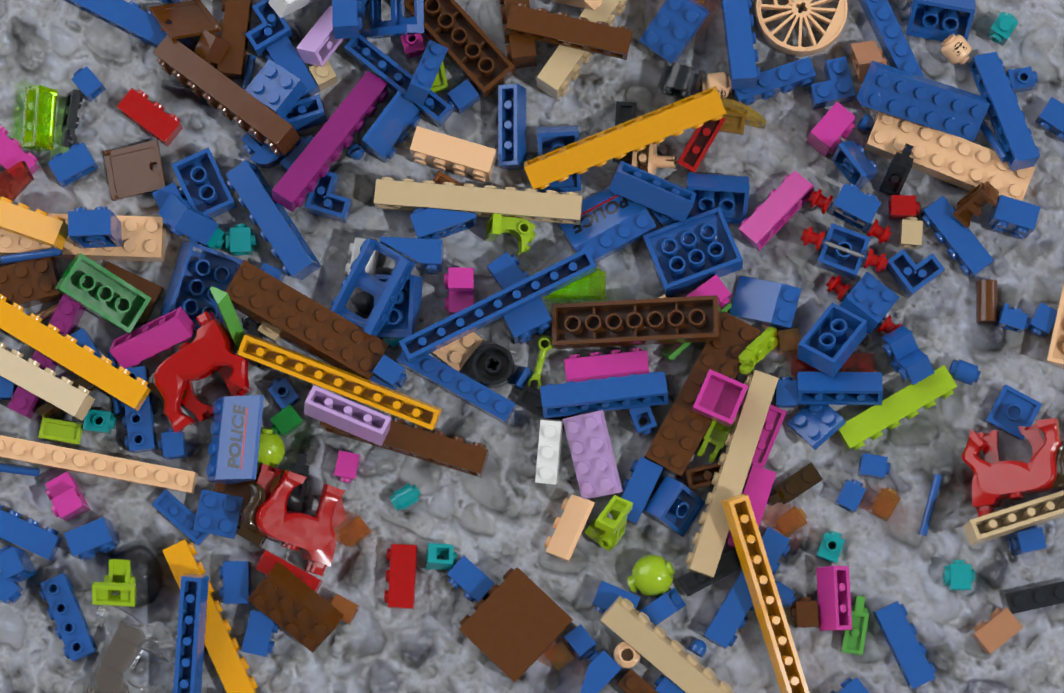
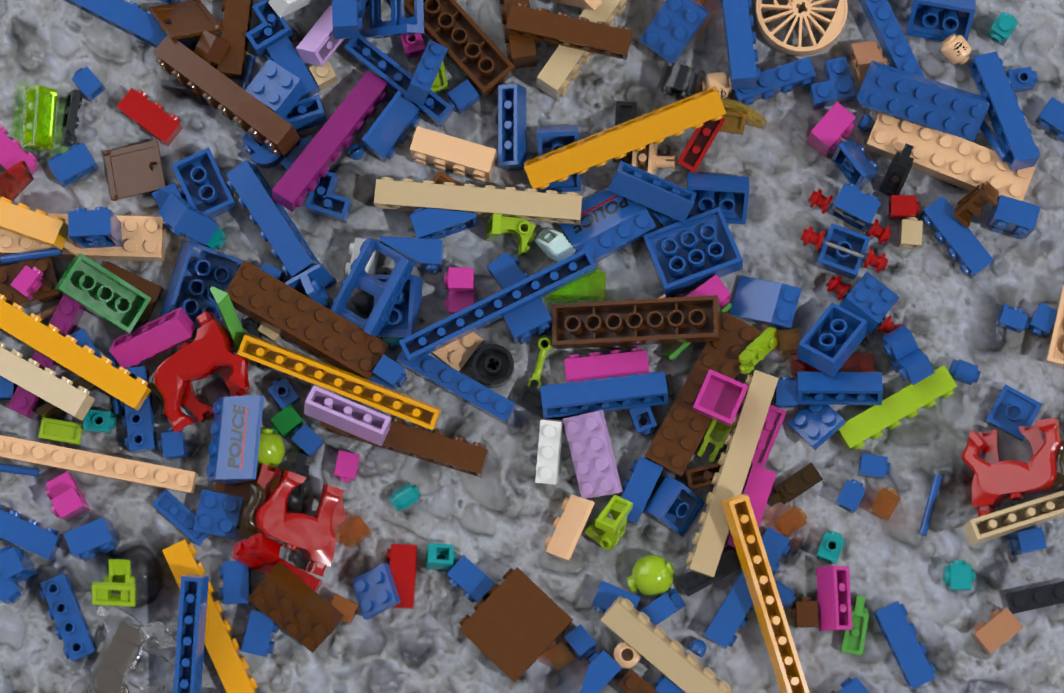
teal brick [225,224,257,256] -> none
blue slope [509,366,532,391] -> none
dark pink brick [739,171,814,251] -> none
blue brick [886,249,945,298] -> none
reddish brown brick [976,280,998,323] -> none
none -> dark pink brick [10,265,44,300]
none -> red brick [232,533,281,570]
none -> blue bracket [285,263,337,308]
none -> blue brick [291,424,325,458]
none -> blue plate [352,563,401,620]
none -> light aqua brick [534,227,576,262]

